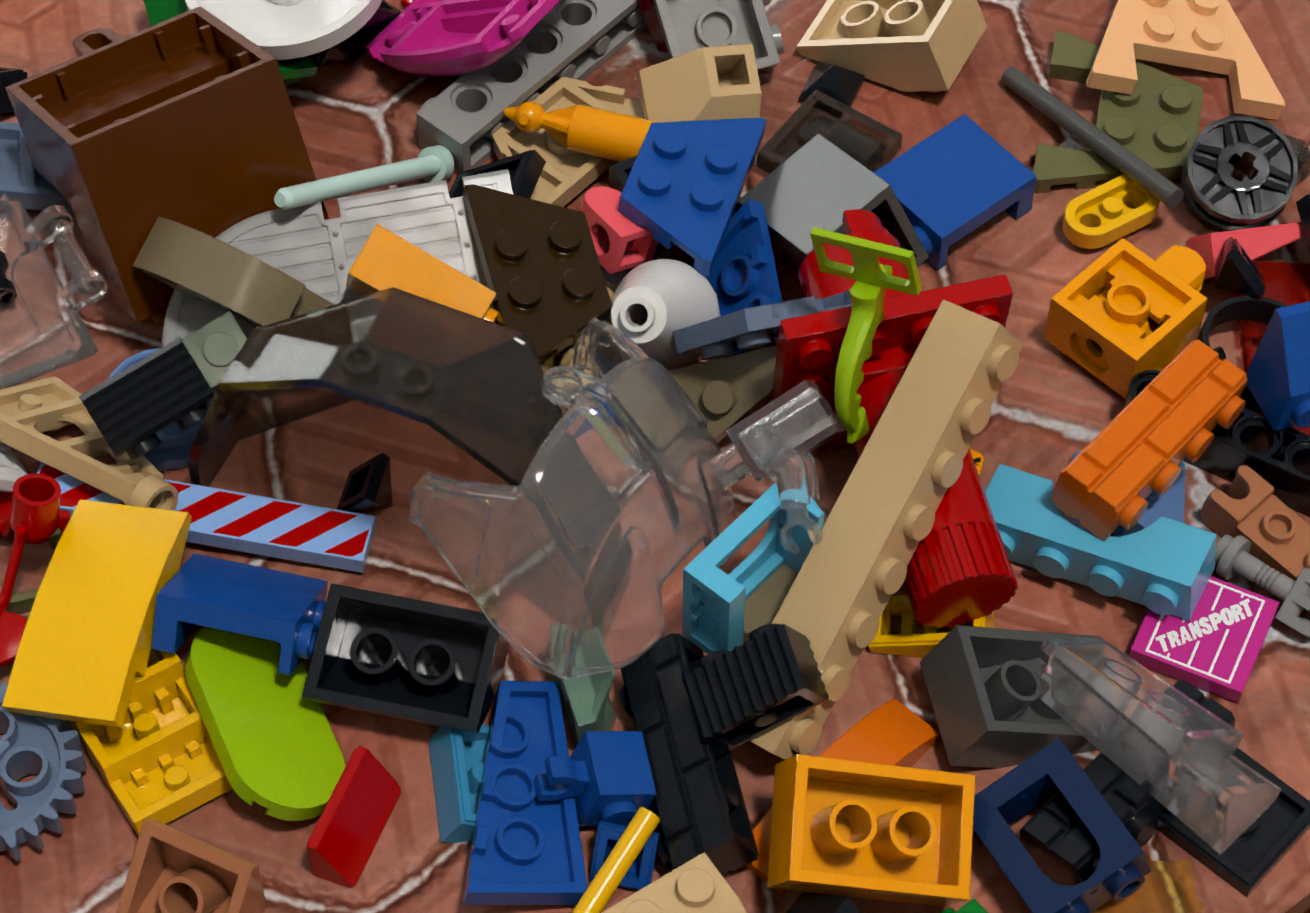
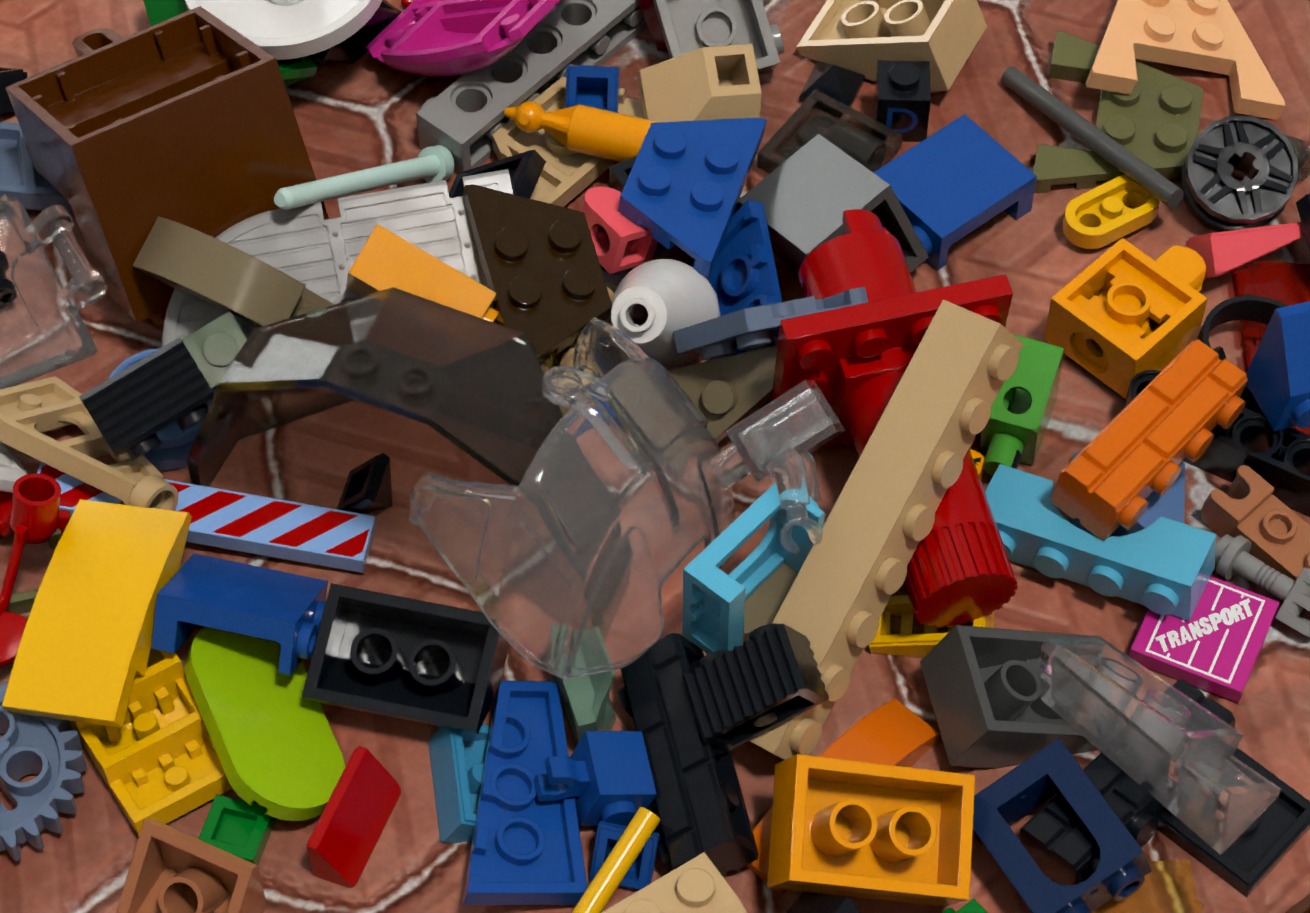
lime piece [810,227,922,444] -> none
black slope [1214,237,1266,298] -> none
none -> green tile [198,794,276,865]
none -> blue slope [565,65,620,113]
none -> black brick [874,60,931,142]
none -> bright green torso [980,334,1064,476]

